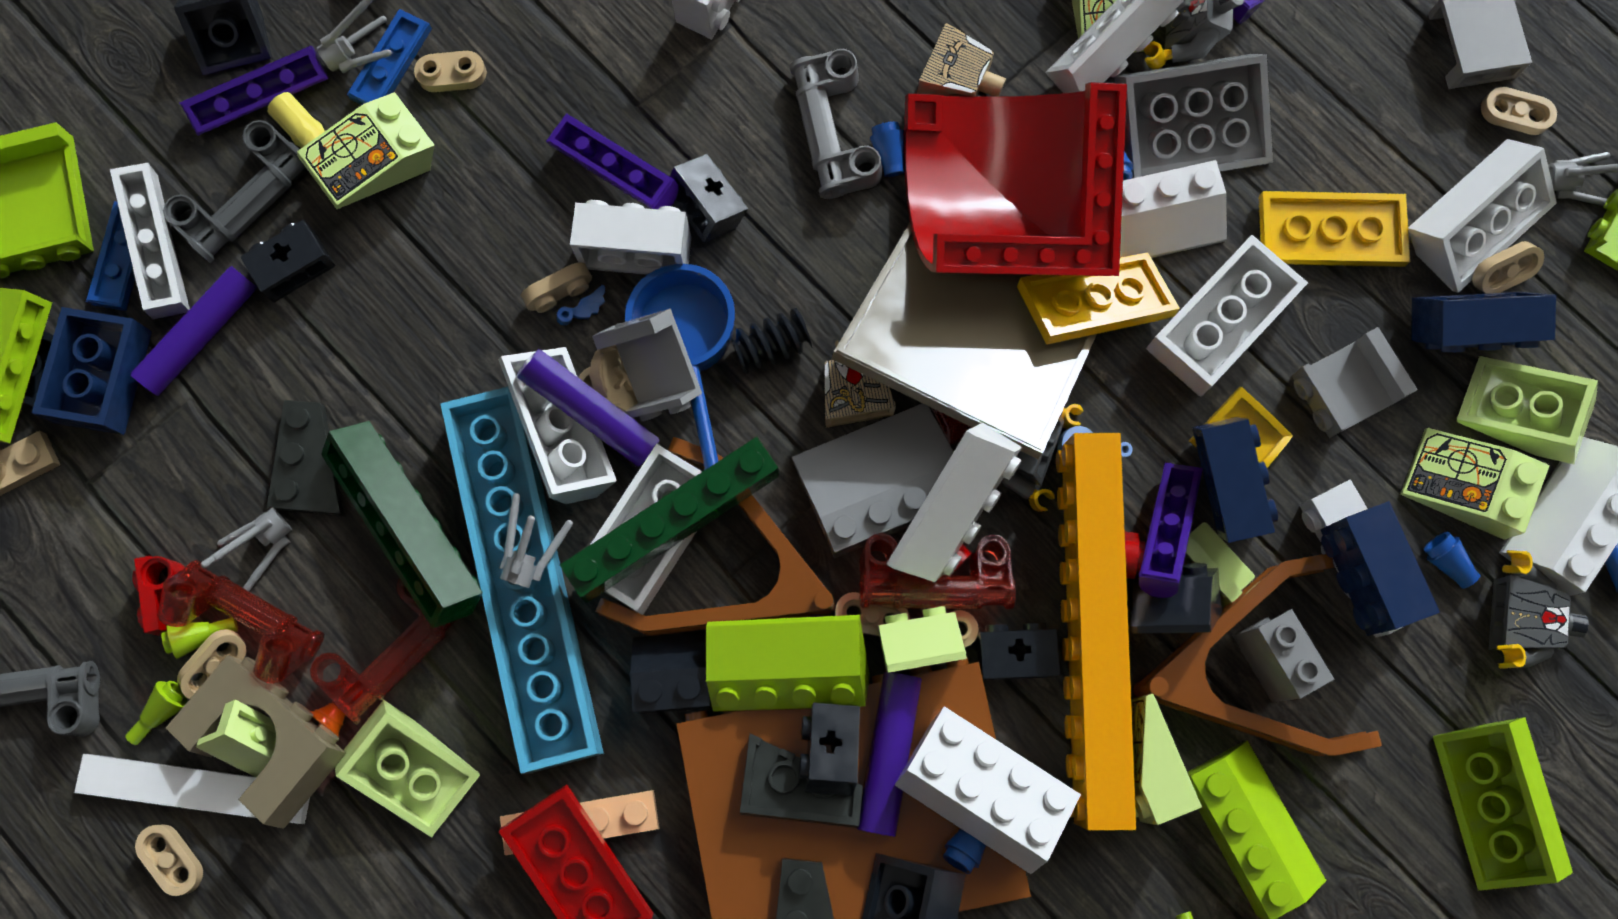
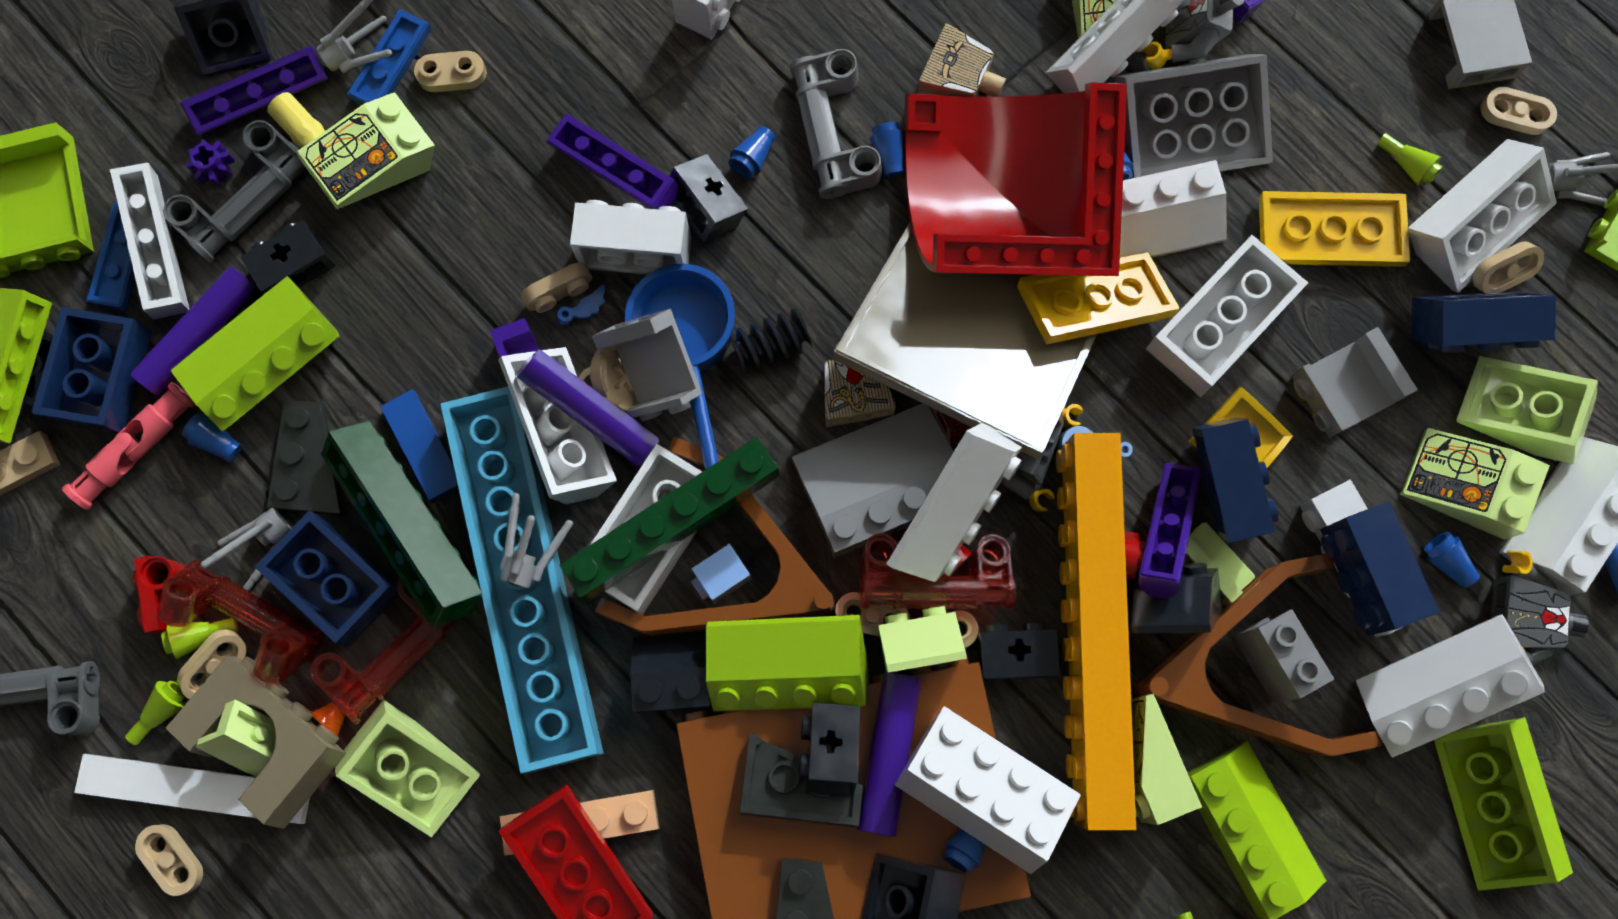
none -> coral piece [62,382,196,510]
none -> lime slope [170,276,339,432]
none -> blue cone [182,412,242,462]
none -> dark purple gear [185,139,235,186]
none -> dark blue brick [255,511,402,647]
none -> blue tile [380,389,459,502]
none -> dark purple panel [490,318,539,357]
none -> light blue brick [691,544,752,604]
none -> blue cone [728,126,775,179]
none -> white slope [1356,614,1545,758]
none -> lime cone [1377,133,1443,186]

